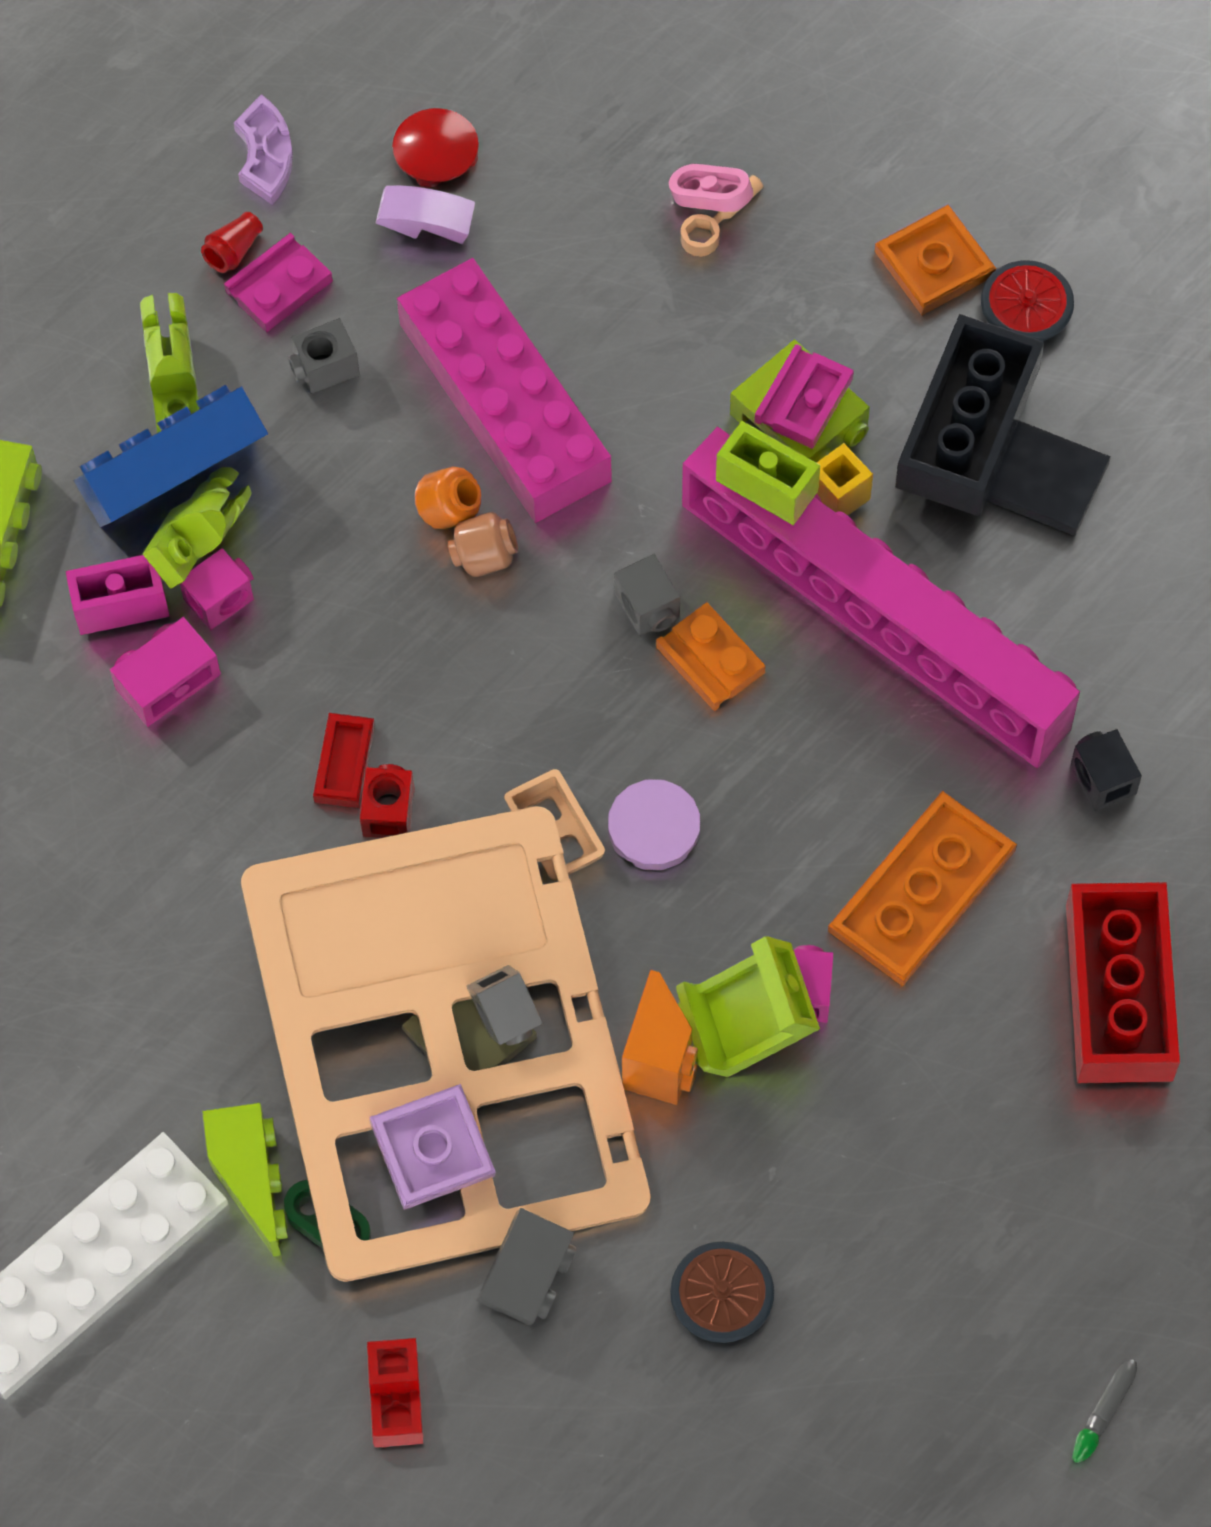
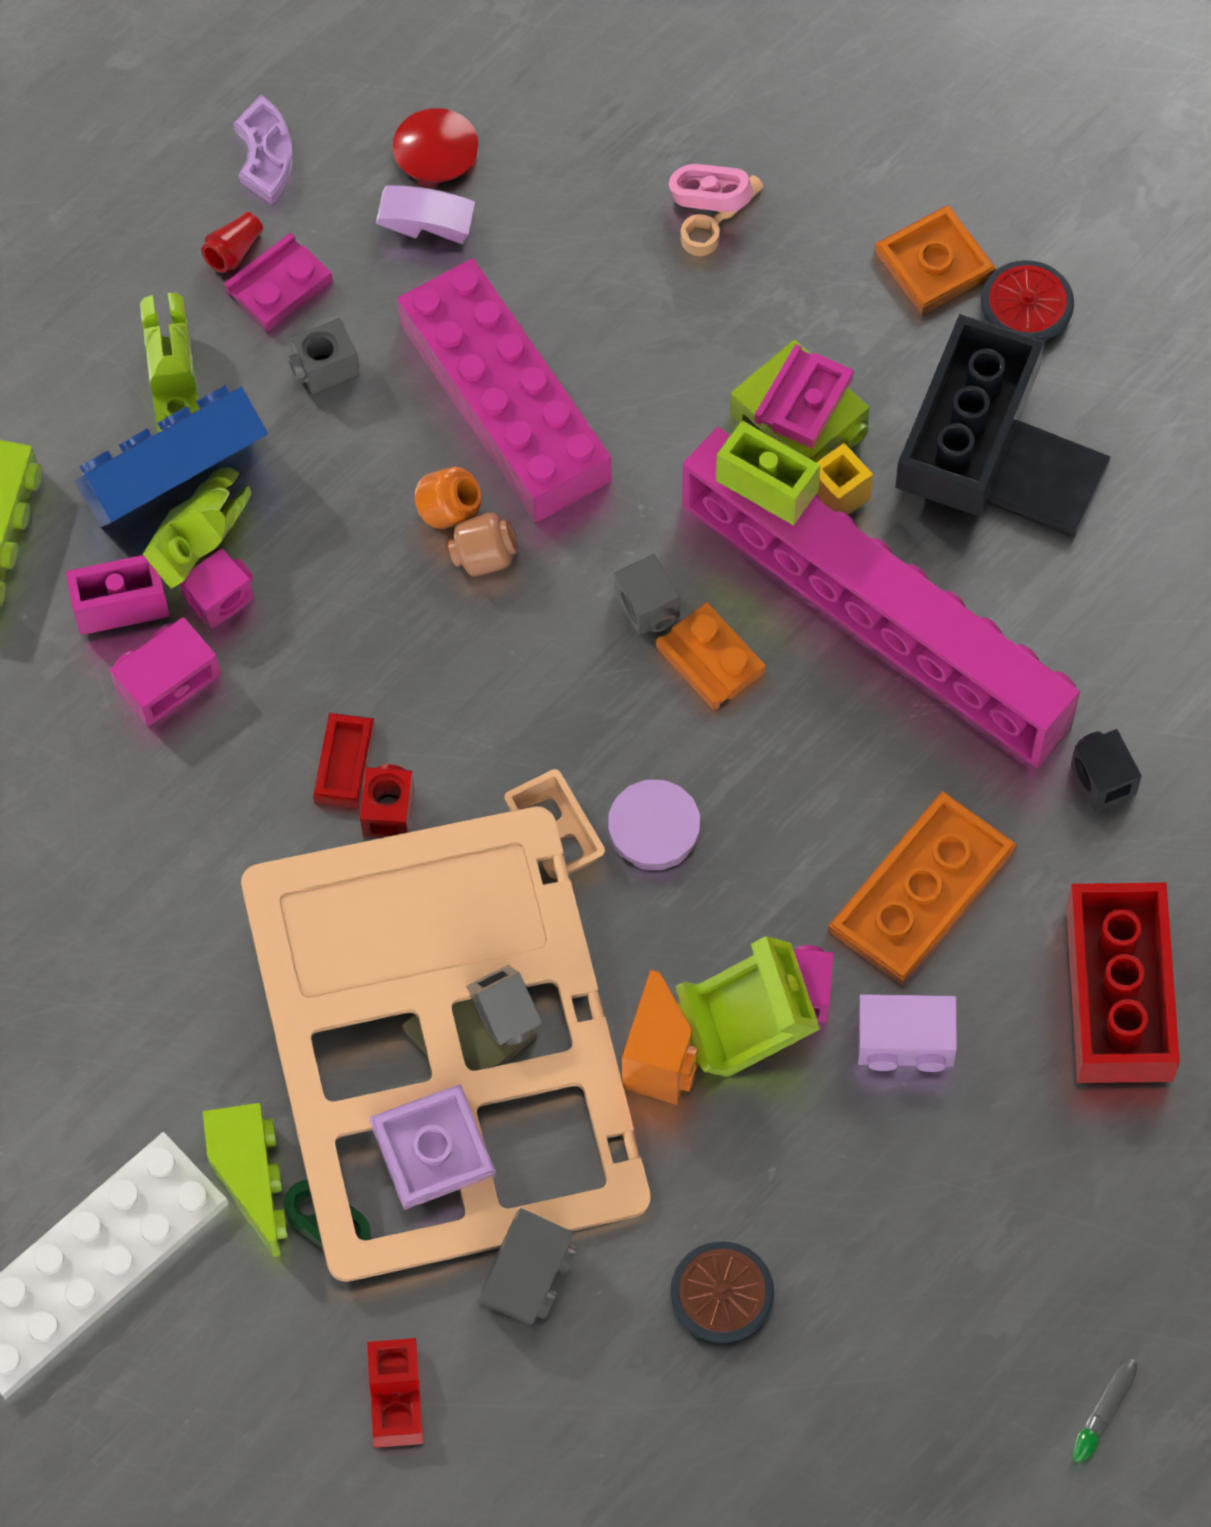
none -> lavender brick [858,994,957,1072]

